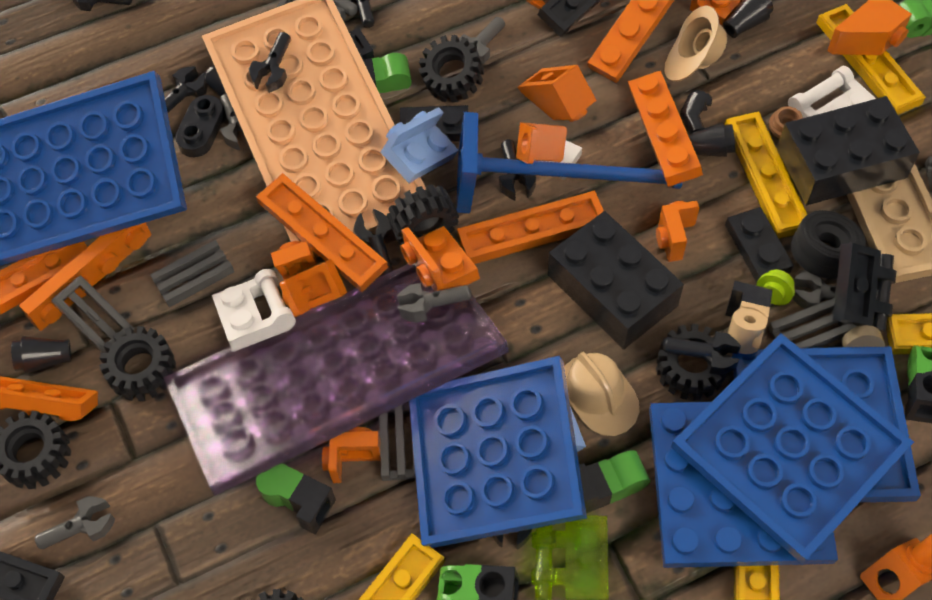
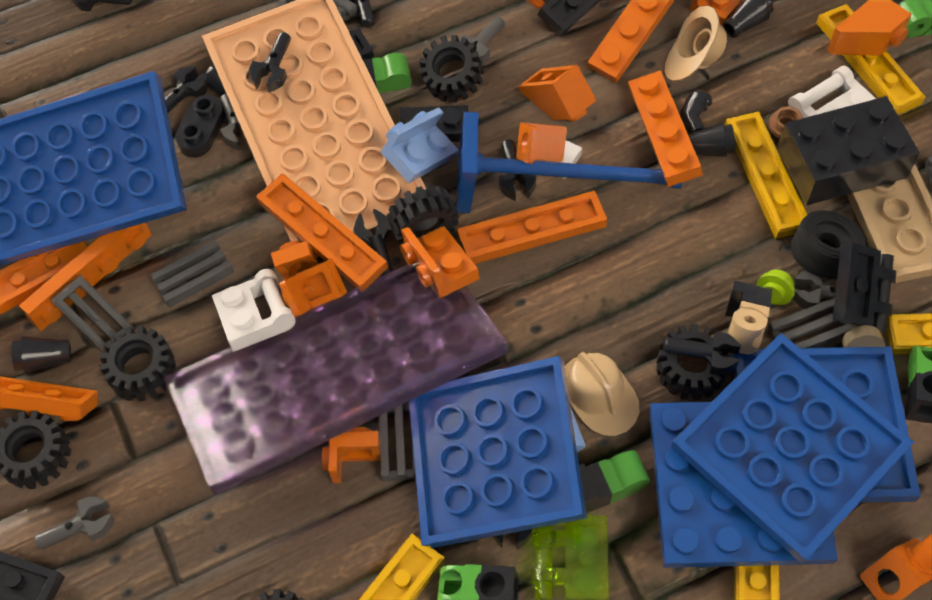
leg [256,462,336,535] -> none
dark grey bar [397,283,472,323] -> none
black brick [548,211,684,350] -> none
orange bracket [656,201,699,262] -> none
black plate [725,207,794,283] -> none

